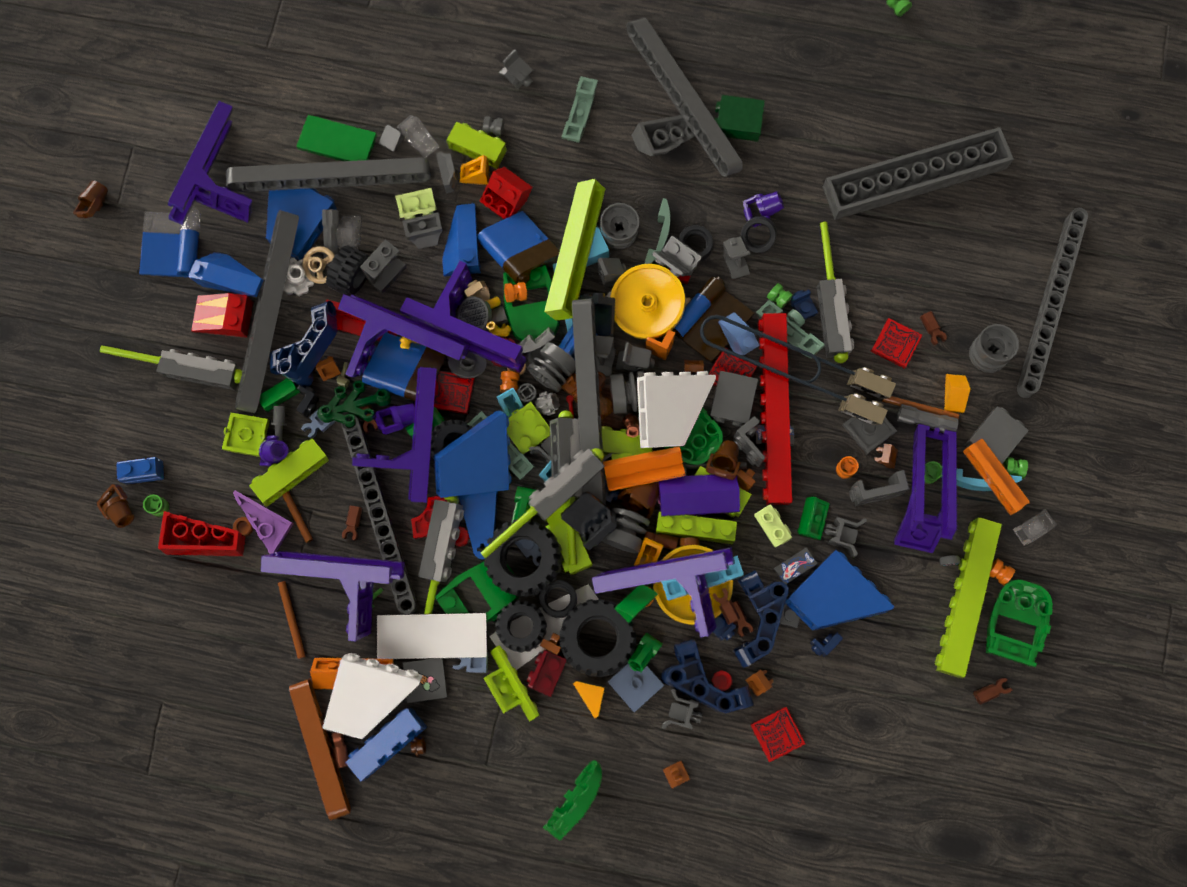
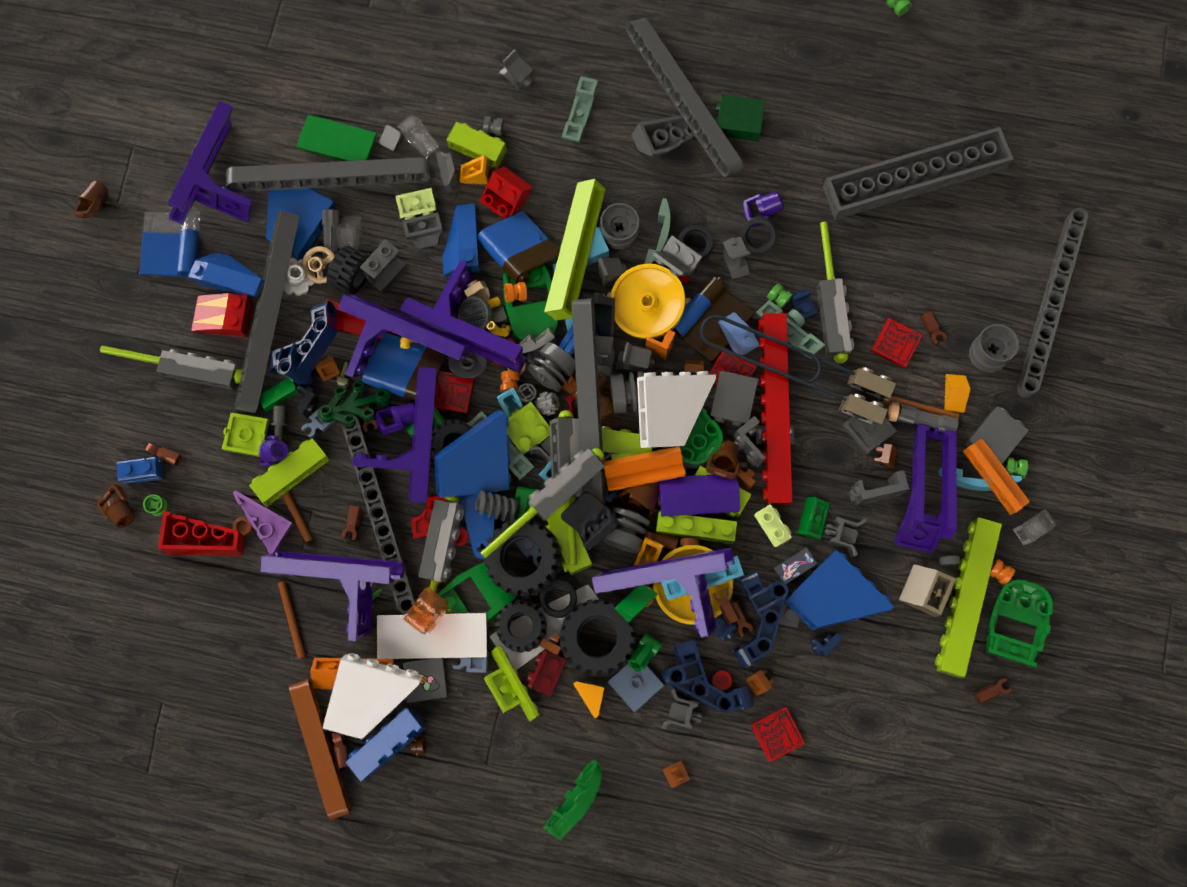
copper bar [622,413,640,438] -> none
orange wheel [836,456,859,479] -> none
bright green wheel [925,461,942,484] -> none
none -> copper bar [146,443,182,466]
none -> clear orange brick [403,587,449,634]
none -> dark grey piece [474,491,518,523]
none -> light nougat tile [887,402,899,422]
none -> dark tan slope [899,564,956,617]

